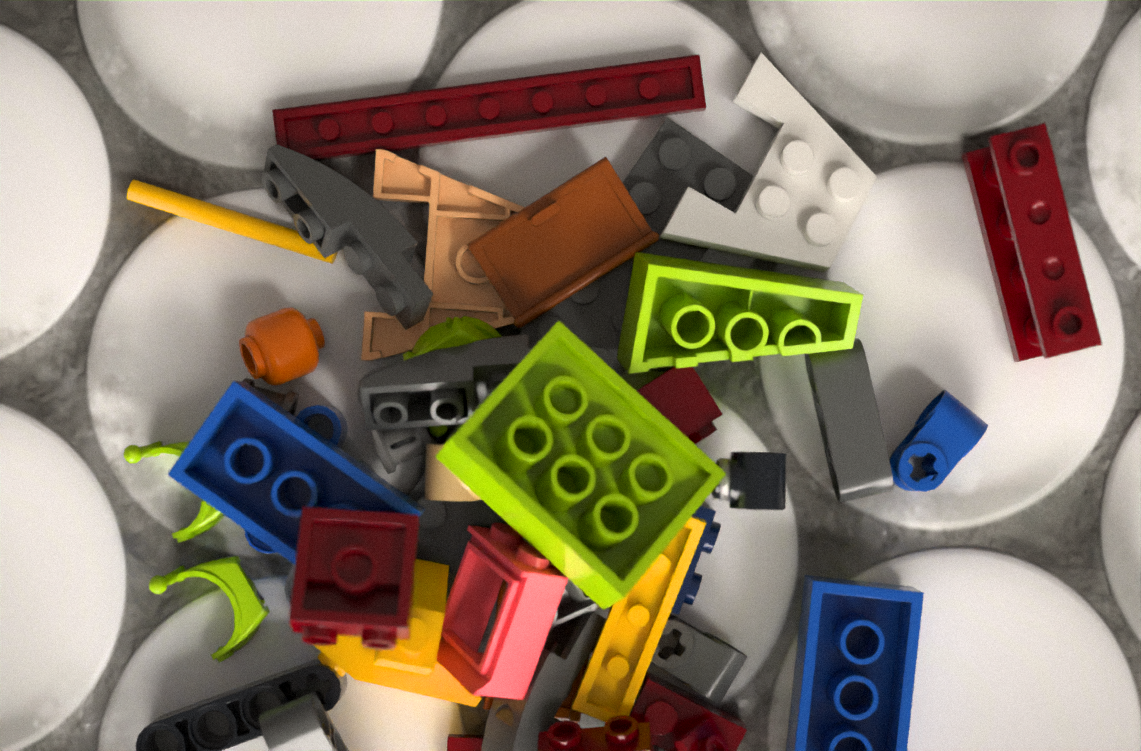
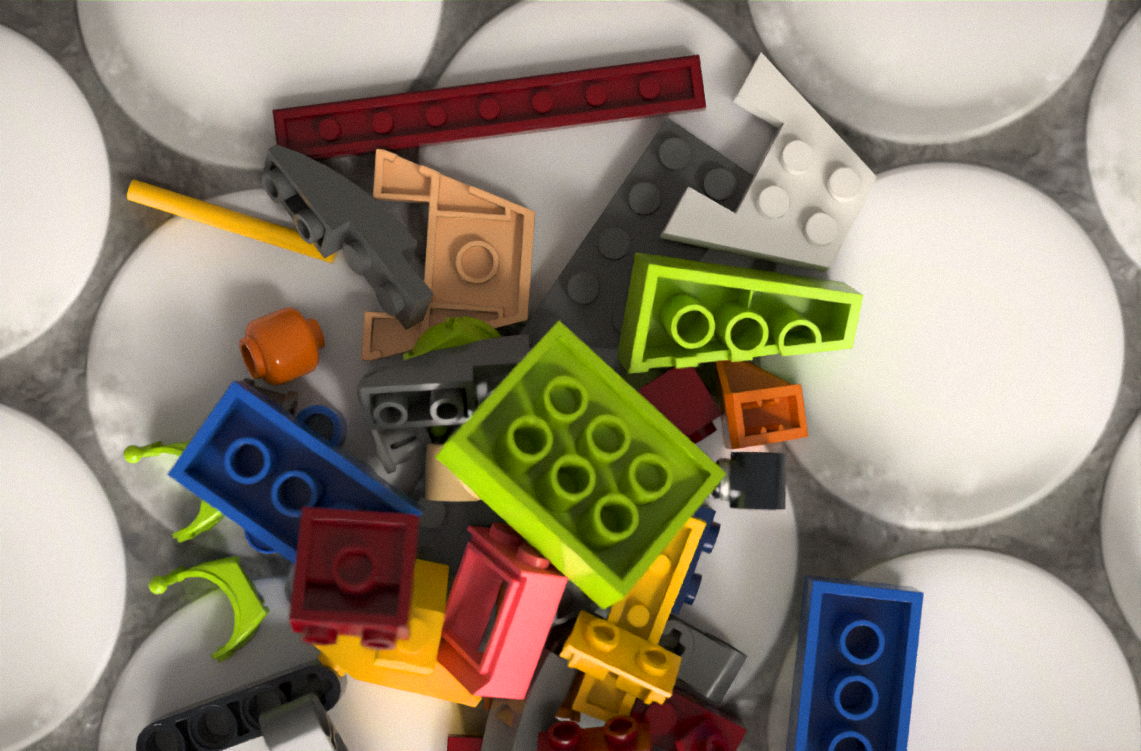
dark orange door [467,157,659,328] -> none
dark grey beam [805,338,894,503] -> none
blue piece [889,390,988,492] -> none
dark red fence [962,123,1103,362] -> none
none -> yellow hinge [559,610,682,705]
none -> orange slope [713,360,808,450]

